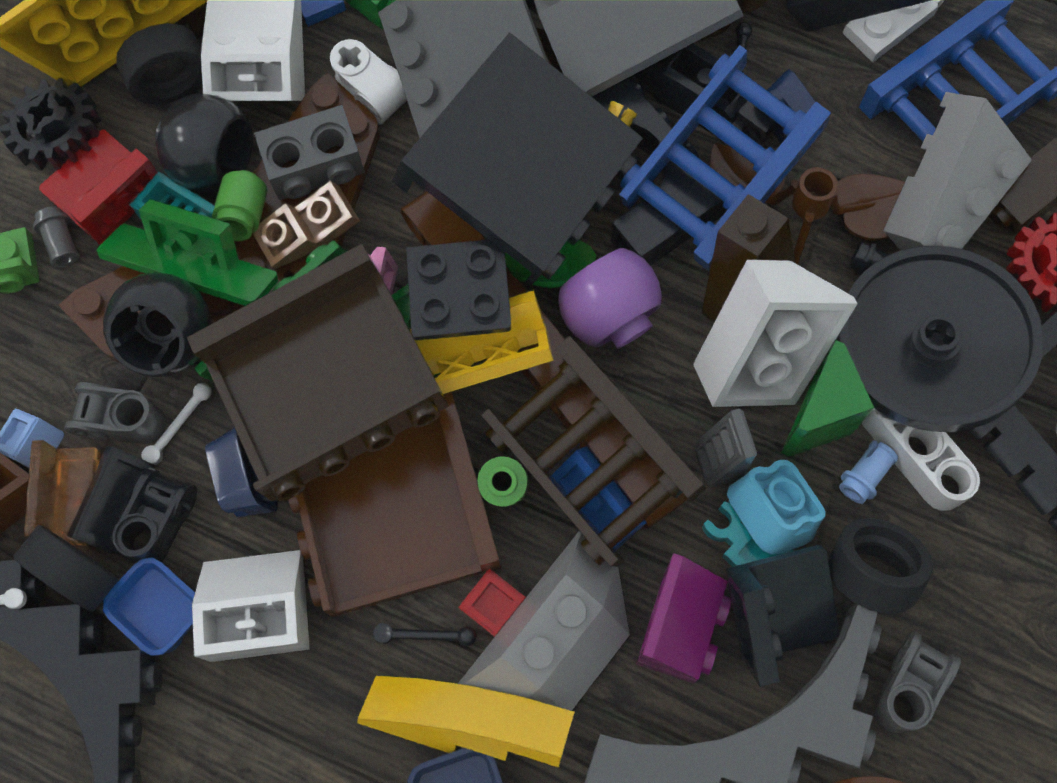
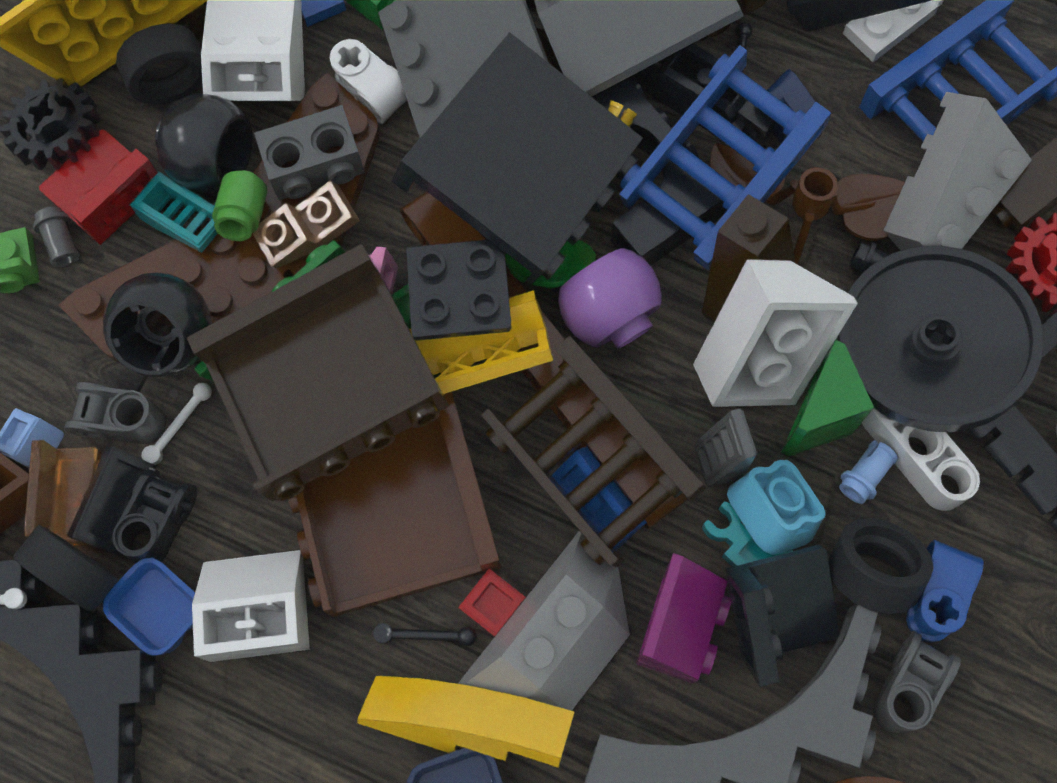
green bracket [96,199,278,306] -> none
dark blue piece [205,427,278,518] -> none
bright green brick [477,456,529,507] -> none
none -> blue piece [906,540,984,643]

